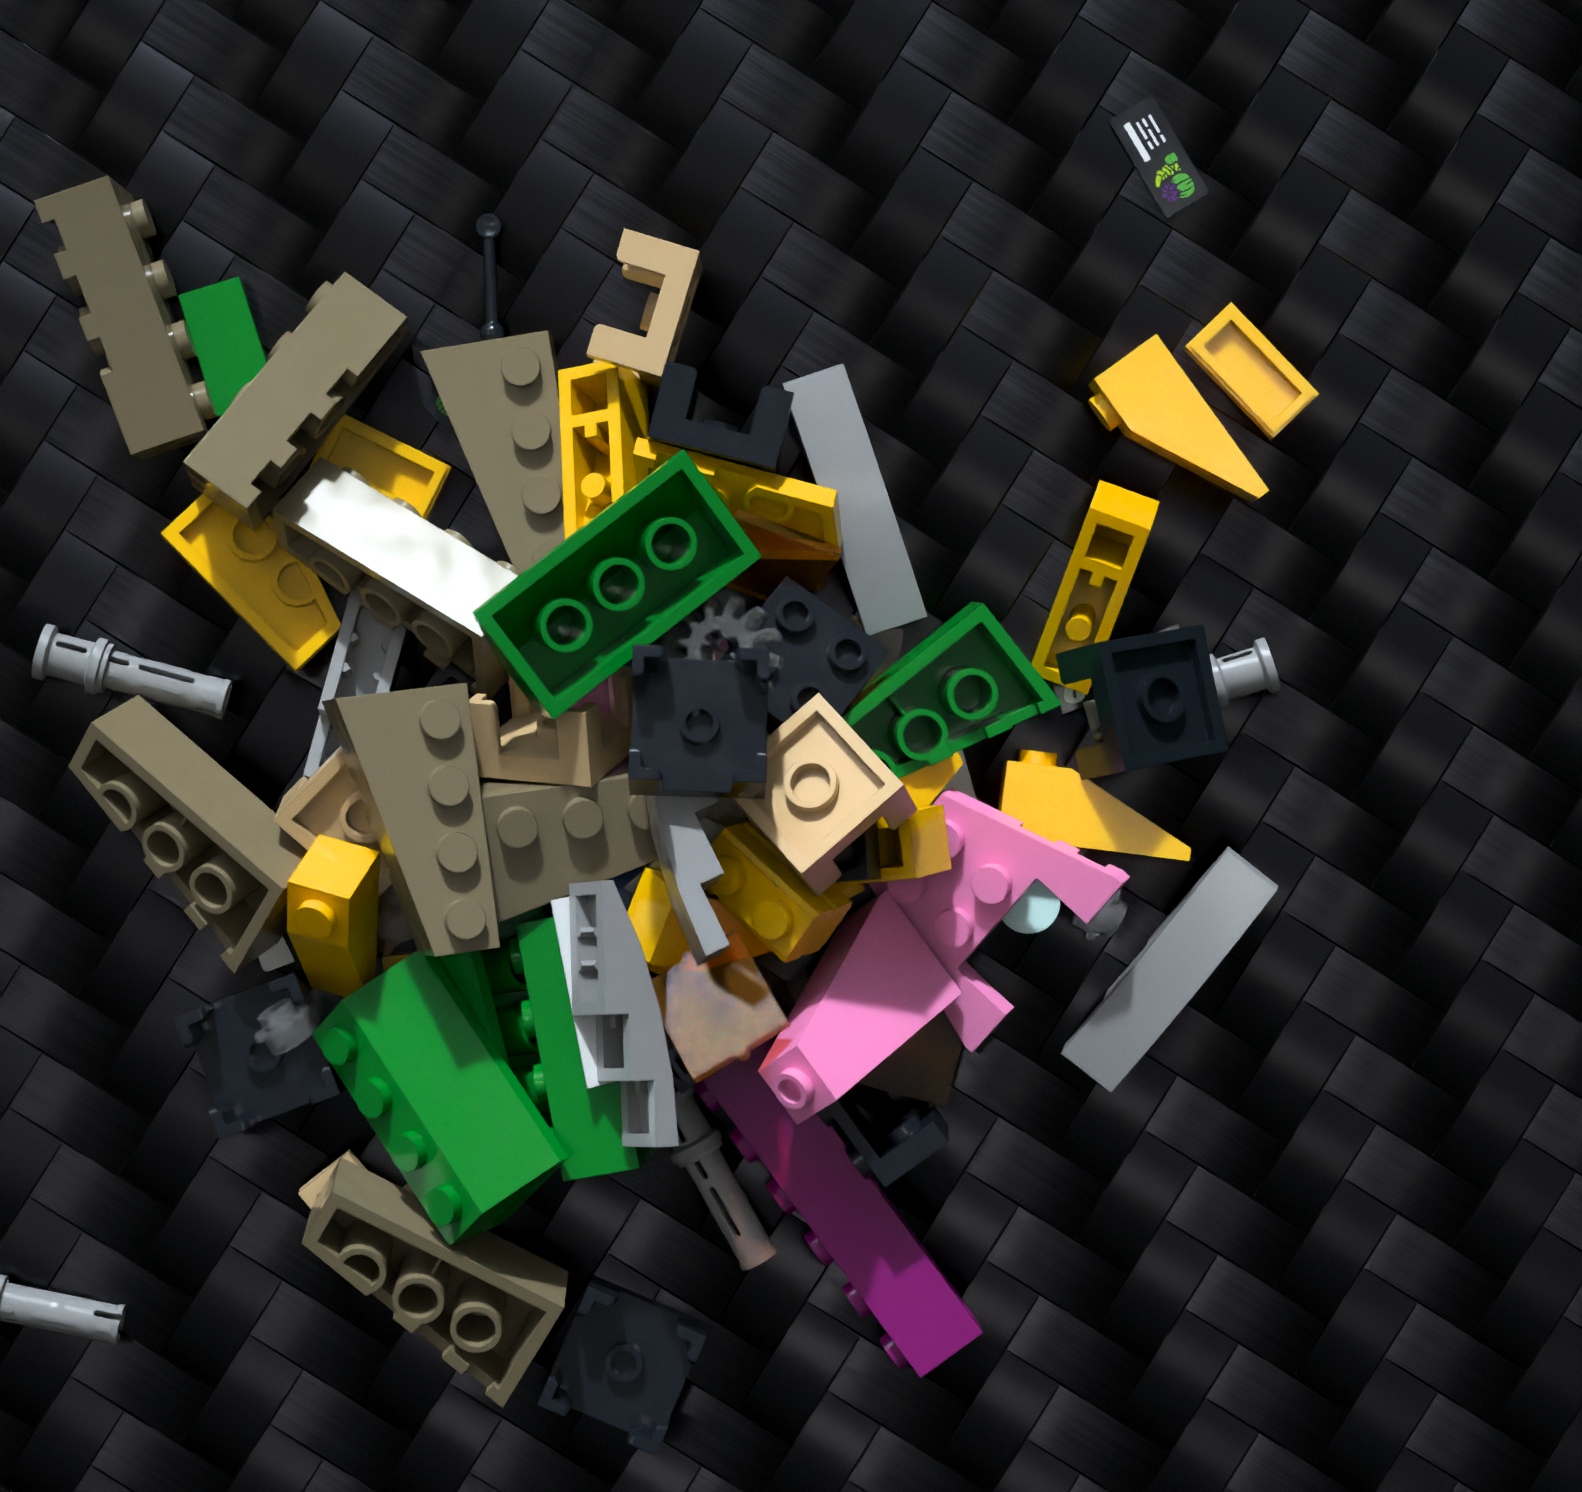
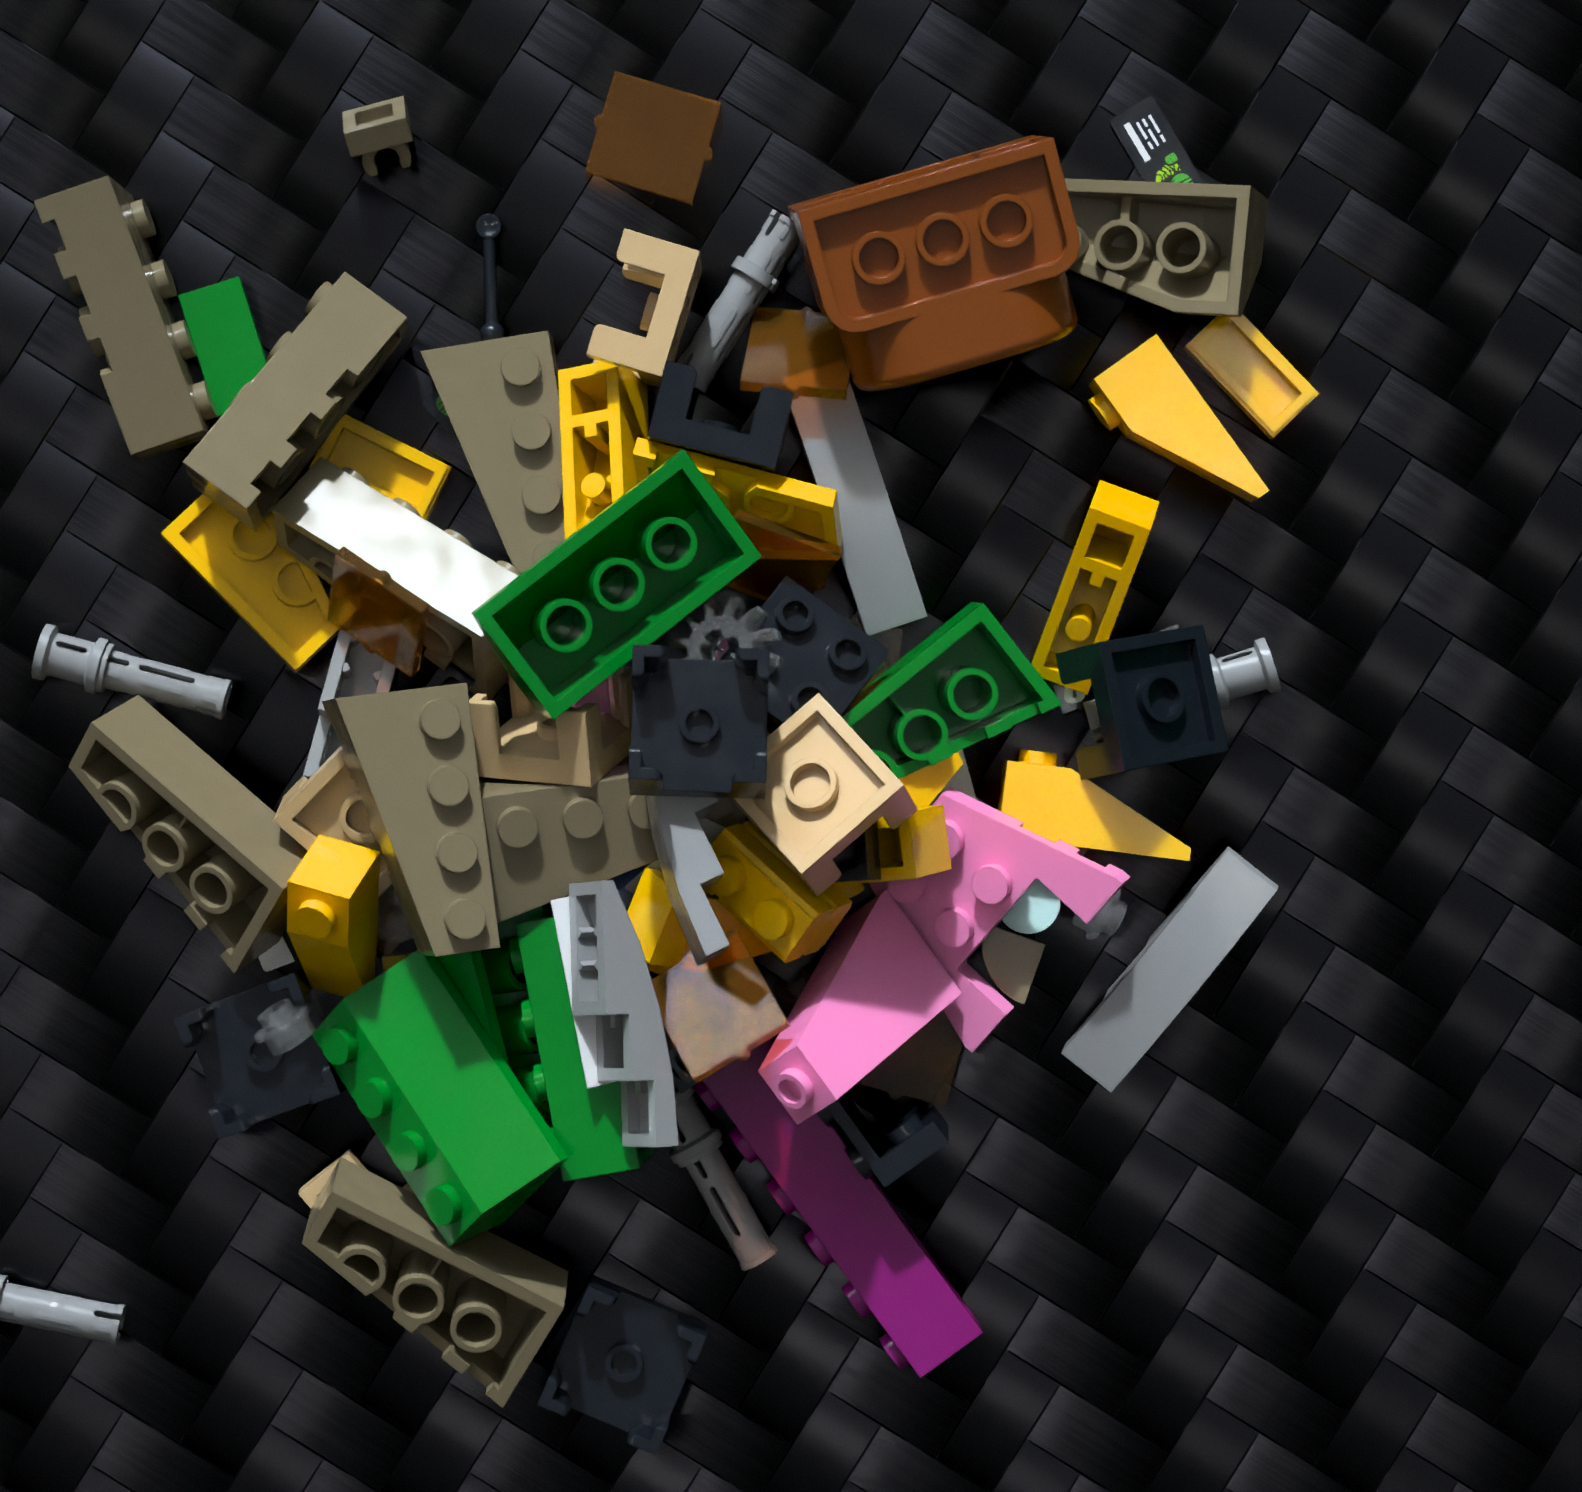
none -> clear orange piece [327,546,430,677]
none -> dark tan tile [342,95,413,177]
none -> clear orange piece [585,71,722,205]
none -> light grey pin [677,209,800,394]
none -> clear orange piece [740,307,851,400]
none -> dark orange brick [786,135,1080,392]
none -> dark tan tile [981,927,1045,1004]
none -> dark tan wedge [1064,178,1268,317]

